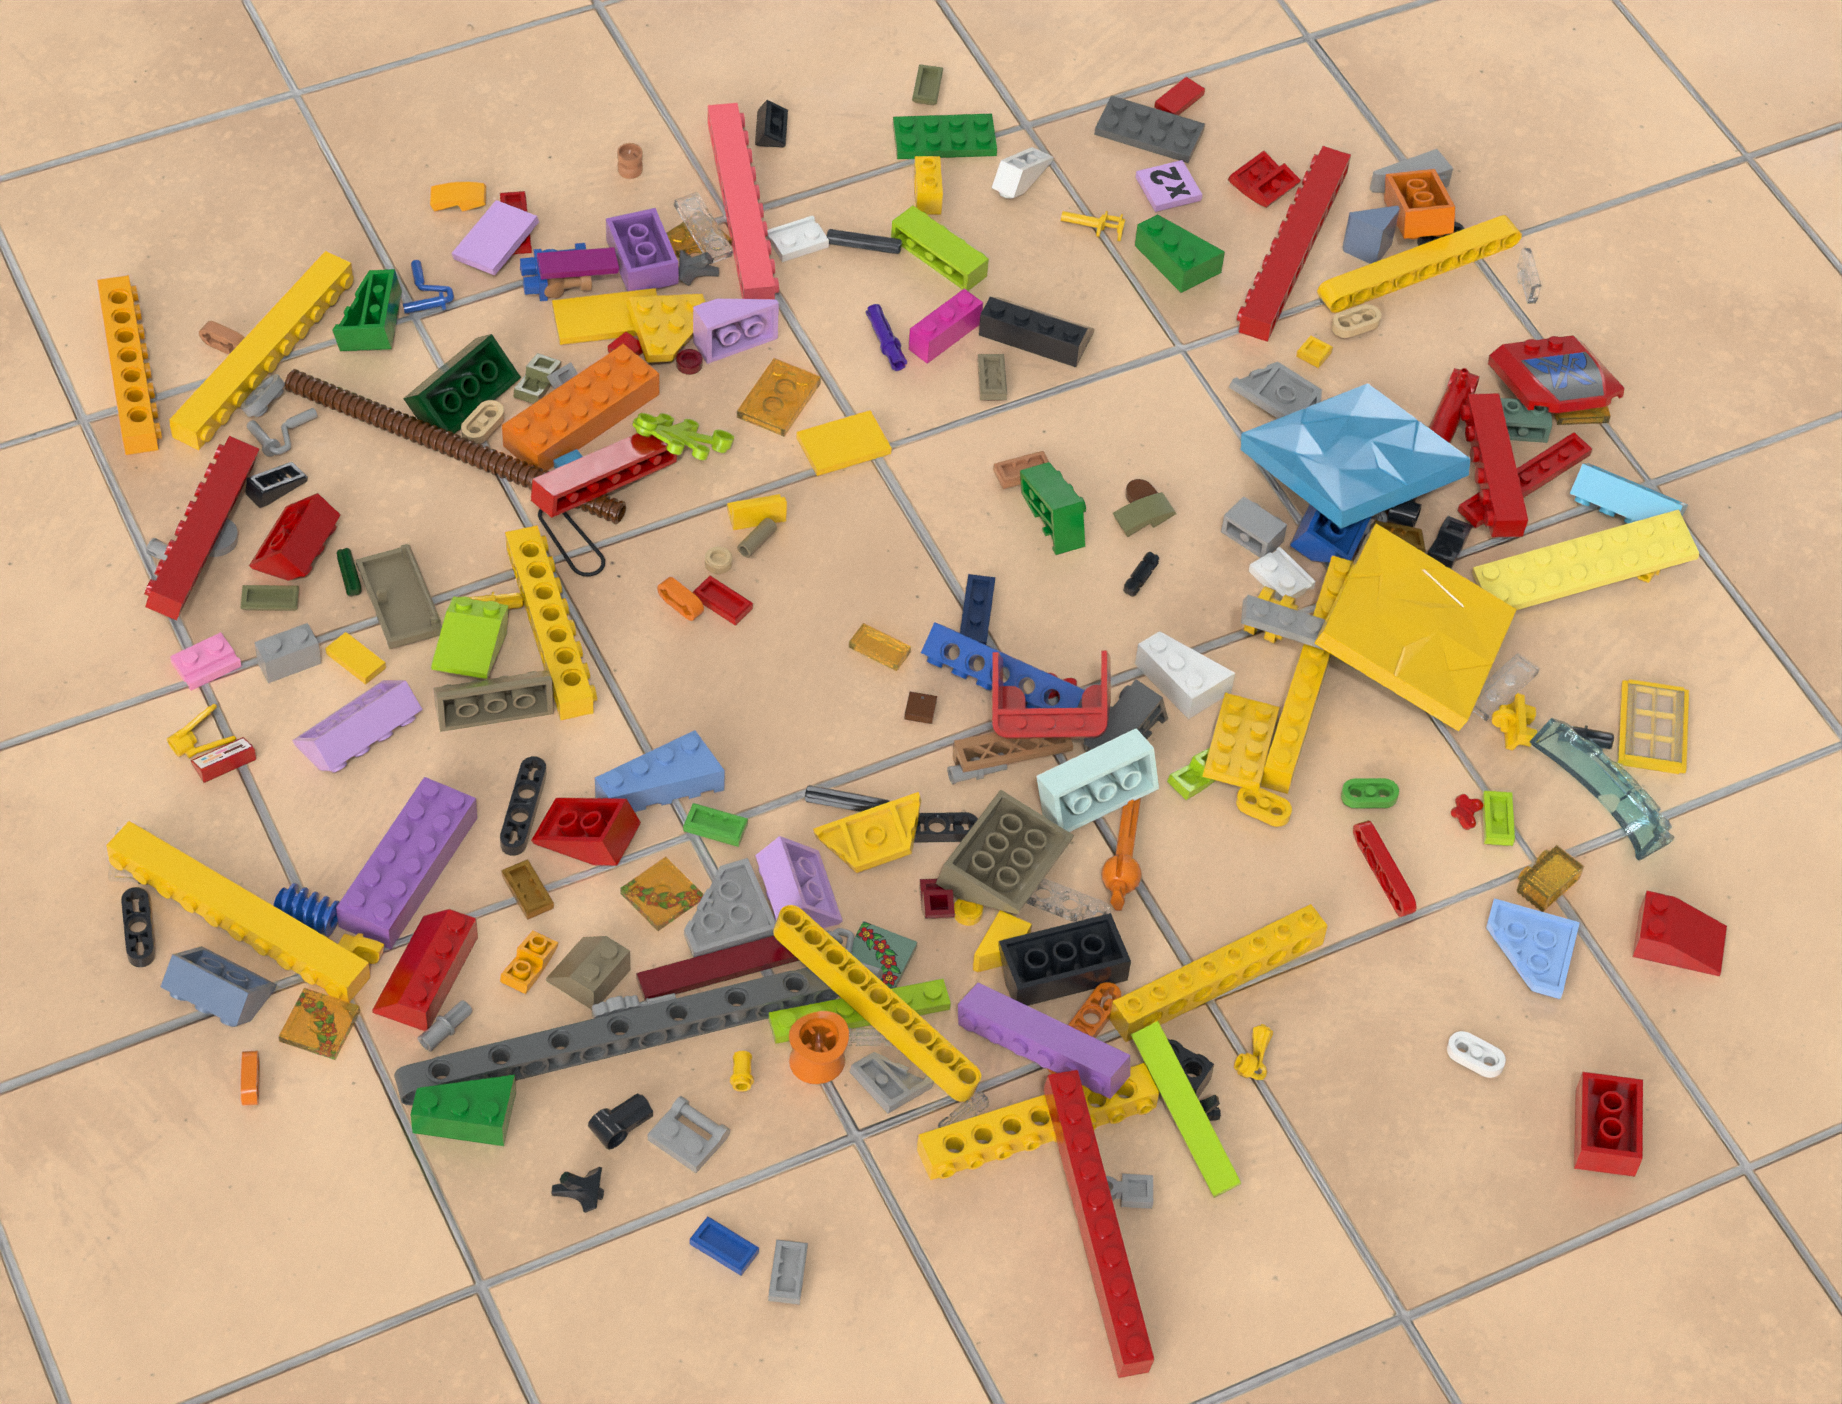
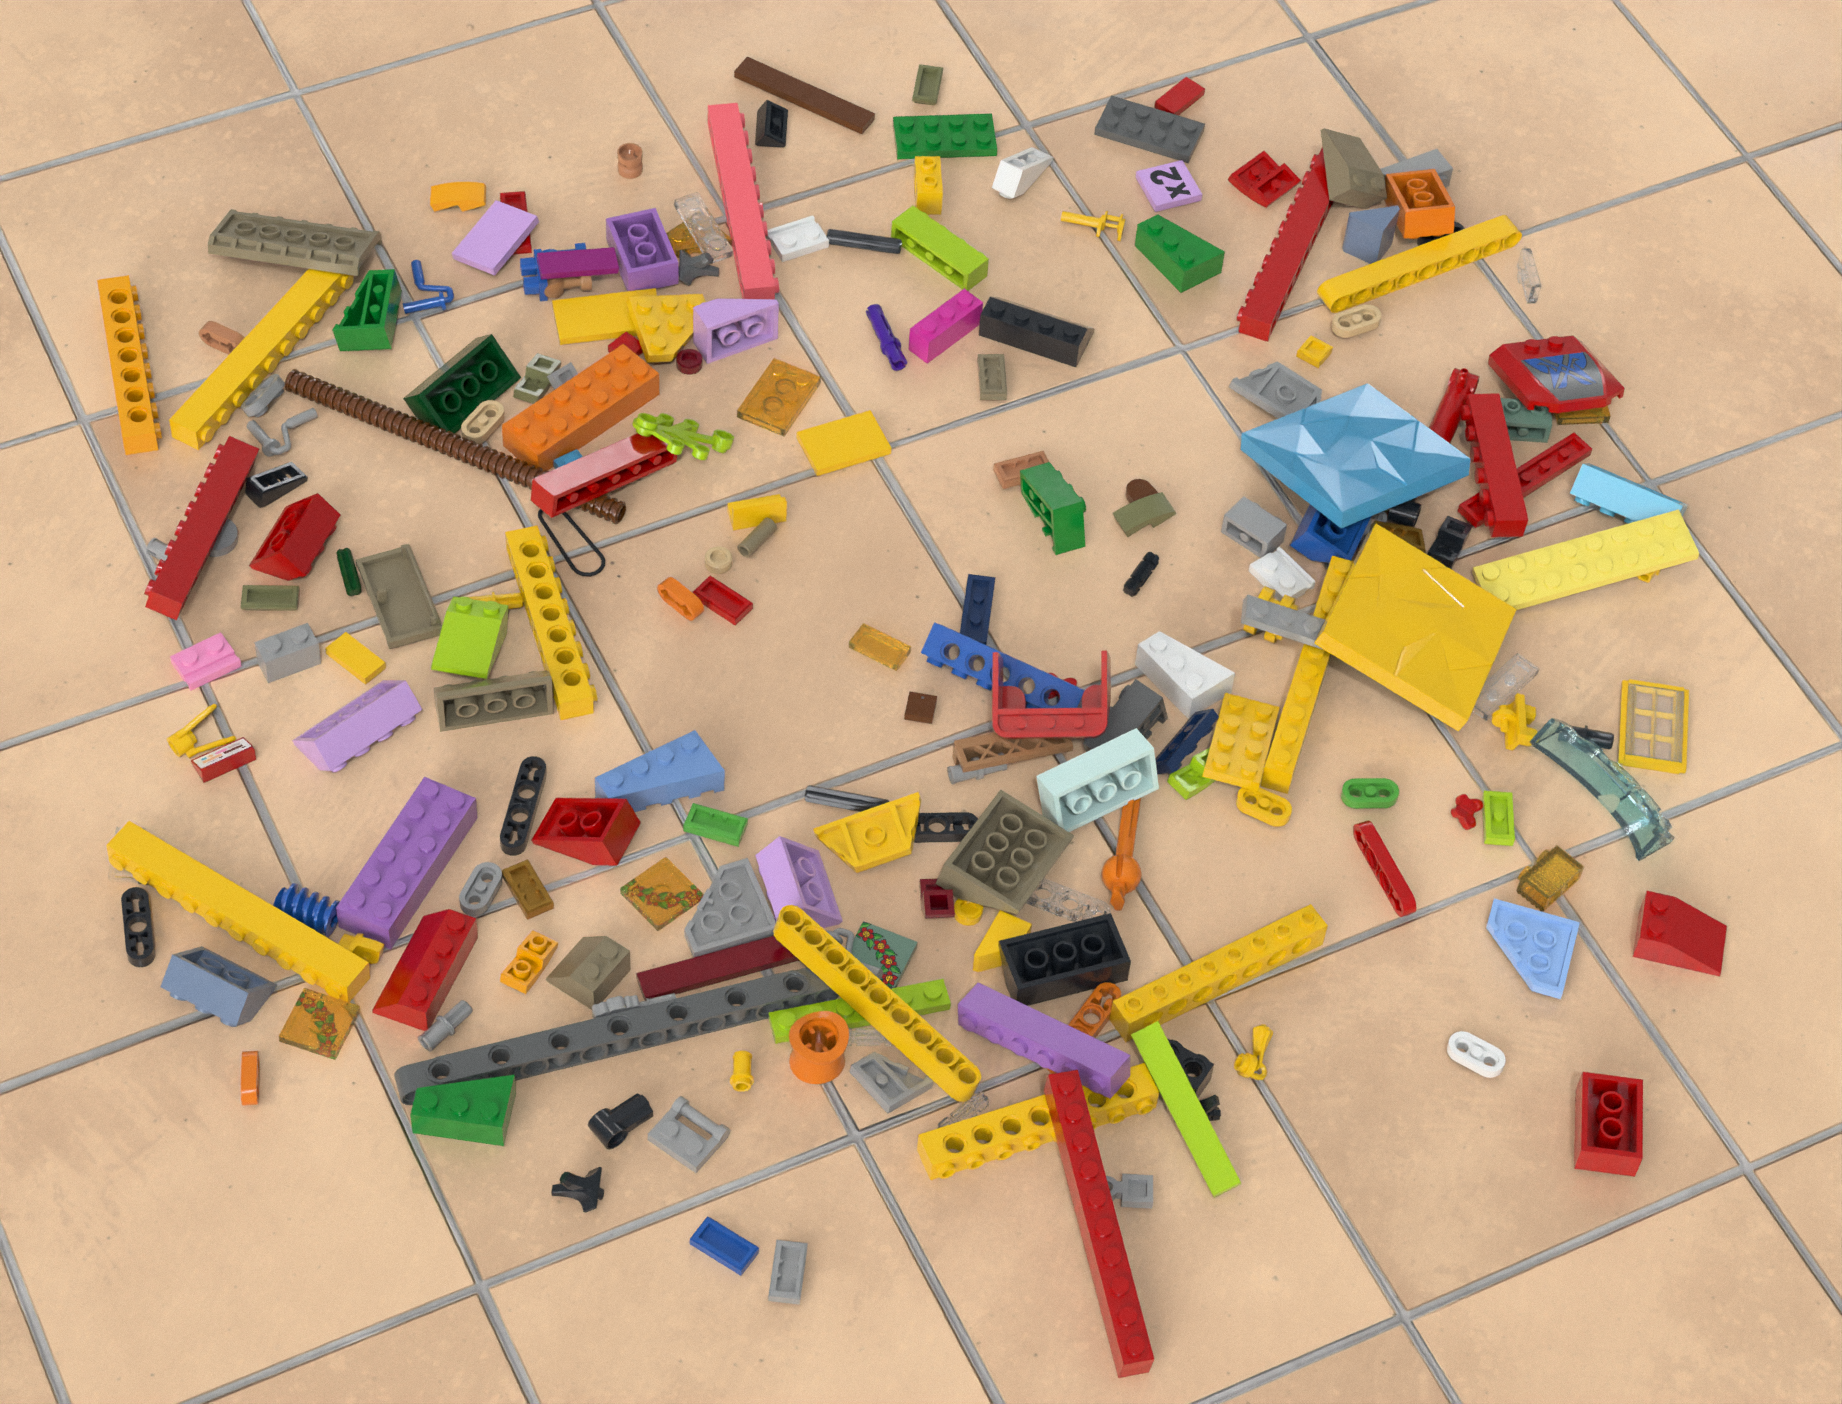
none -> dark tan ladder [208,209,382,276]
none -> light grey plate [459,862,502,916]
none -> reddish brown tile [734,56,875,134]
none -> dark blue plate [1155,709,1219,775]
none -> dark tan slope [1321,128,1387,209]

